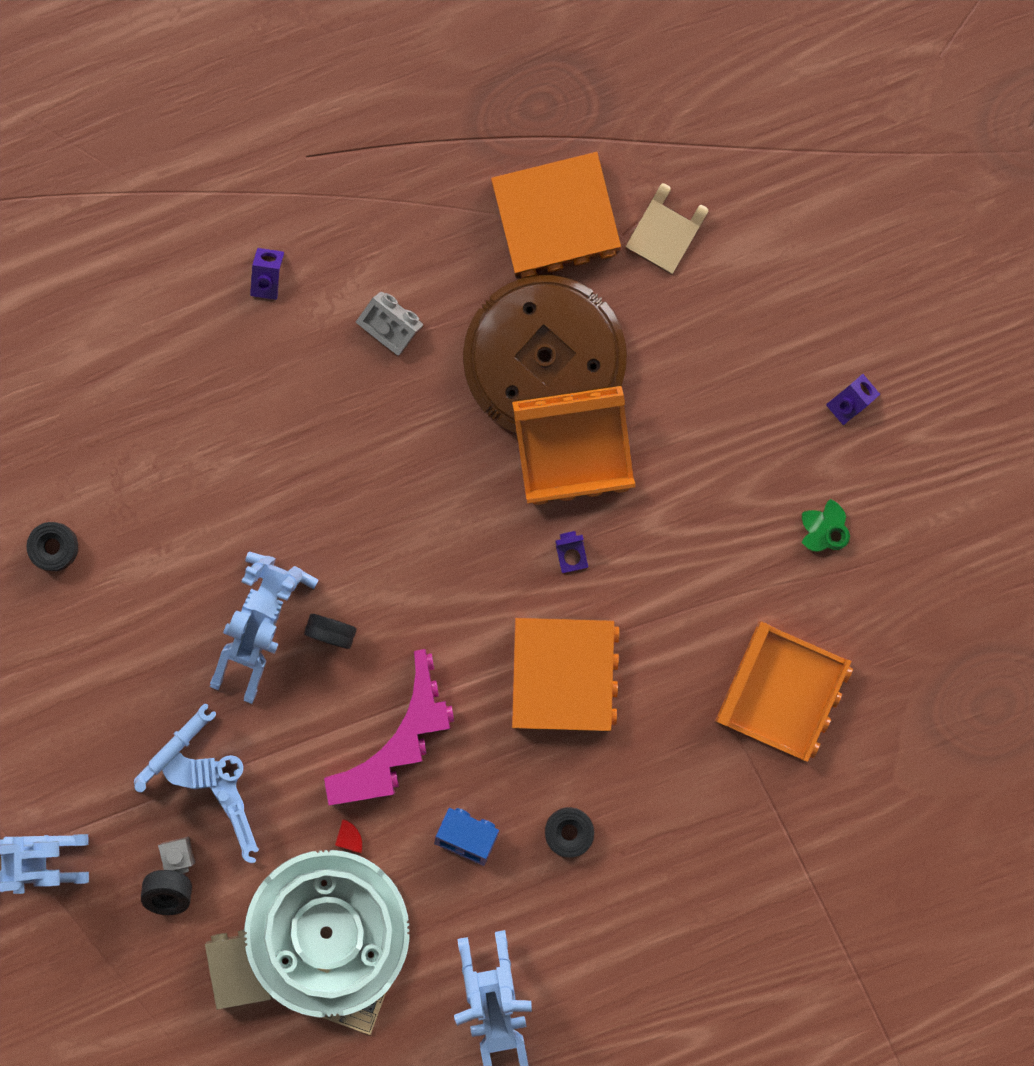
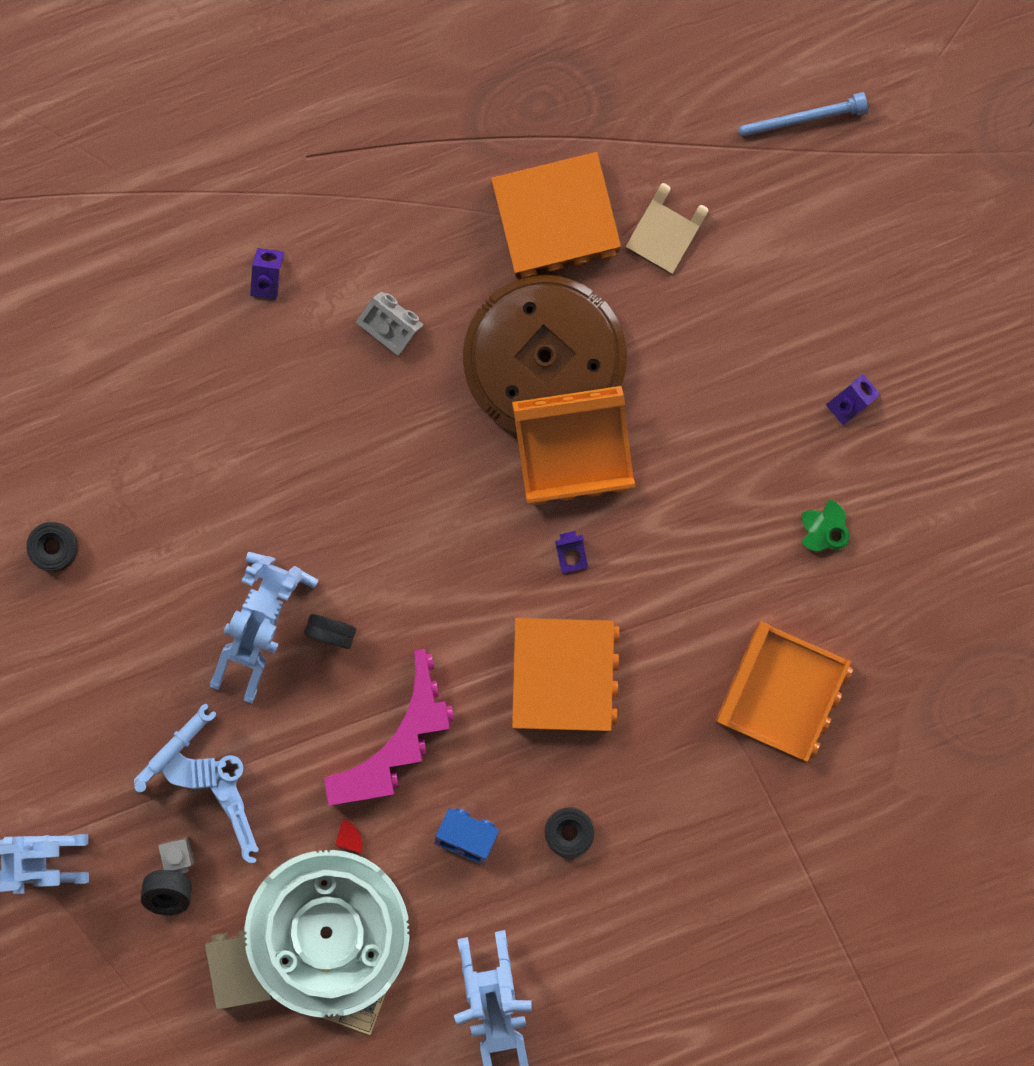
none -> medium blue piece [738,92,868,136]

